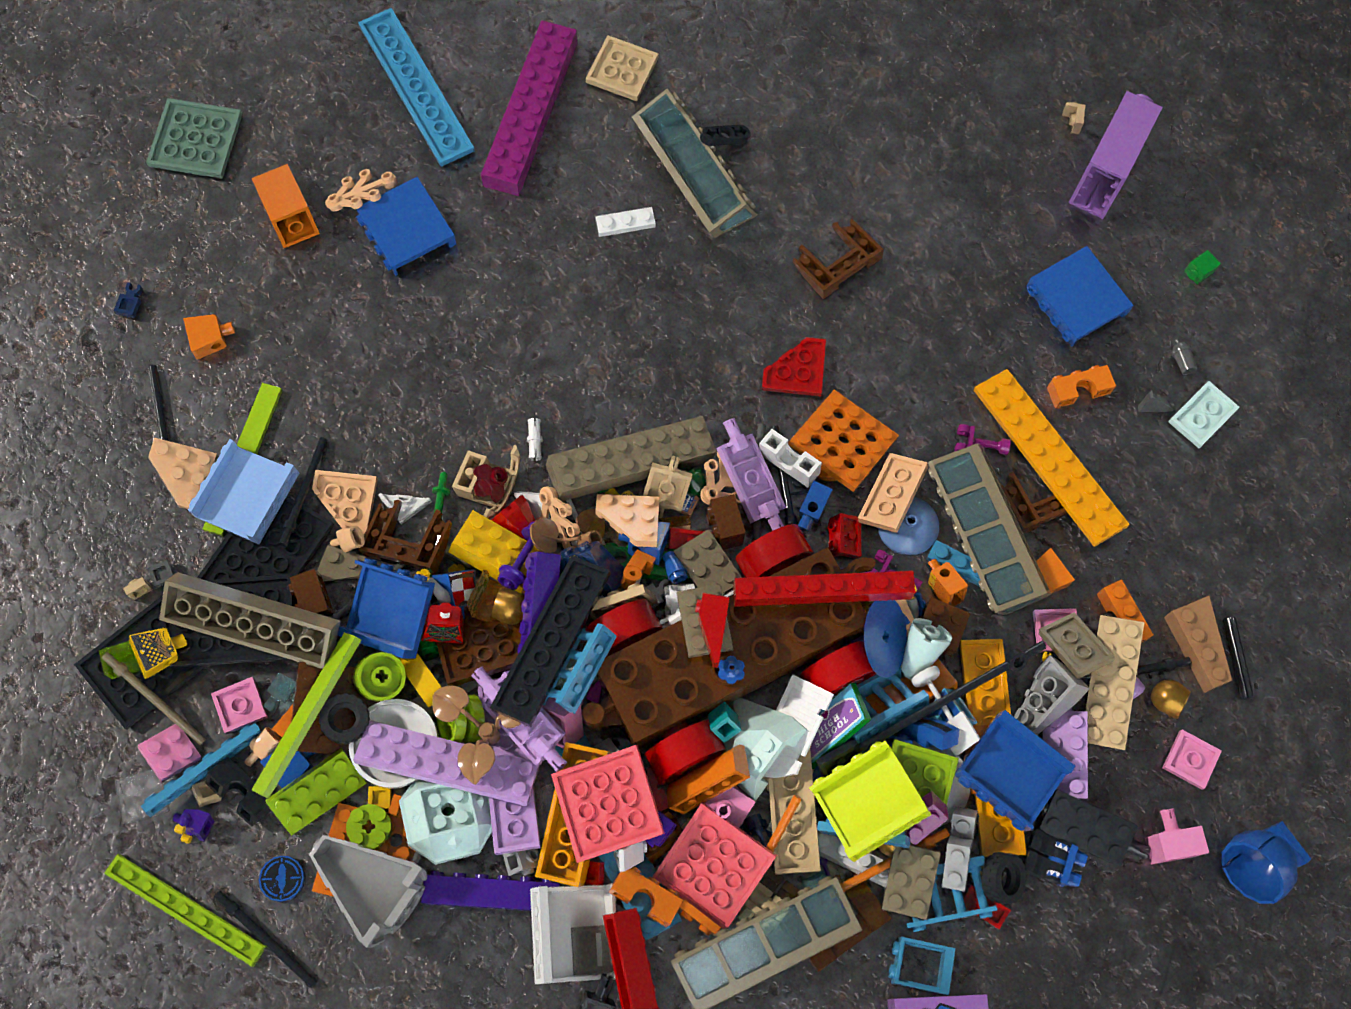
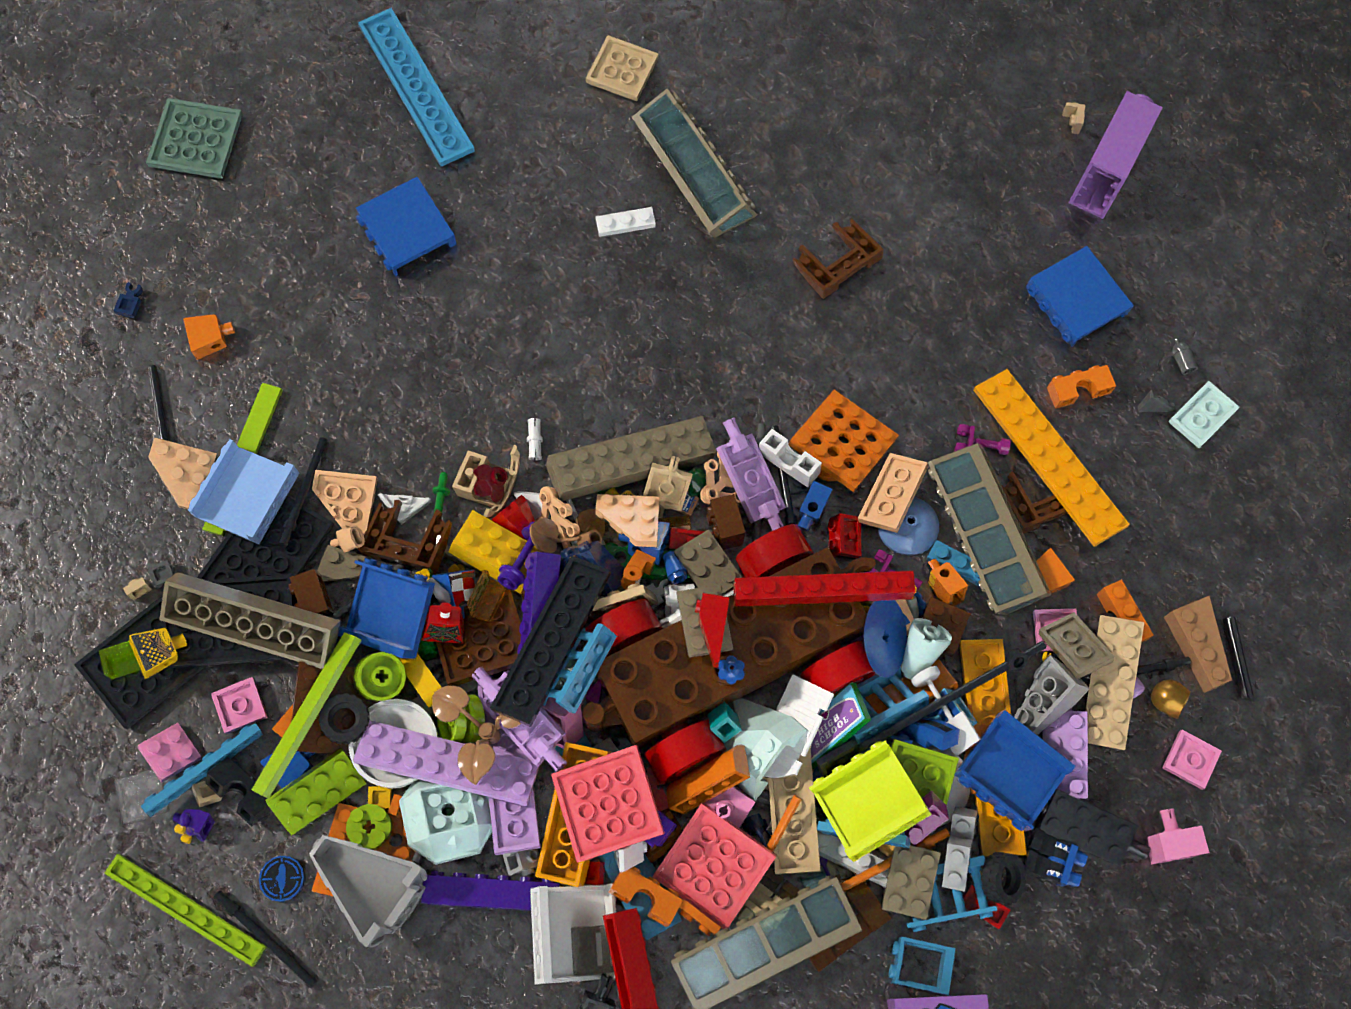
dark tan bar [101,652,206,745] -> none
light nougat piece [244,727,282,767] -> none
orange slope [251,164,320,248] -> none
clear light blue plate [263,673,296,714] -> none
light nougat plant [325,169,398,211] -> none
magenta brick [481,20,577,196] -> none
pearl gold helmet [492,588,525,625] -> none
black beam [700,125,751,146] -> none
red plate [762,337,826,397] -> none
green brick [1184,250,1221,285] -> none
blue plate [1221,821,1311,904] -> none

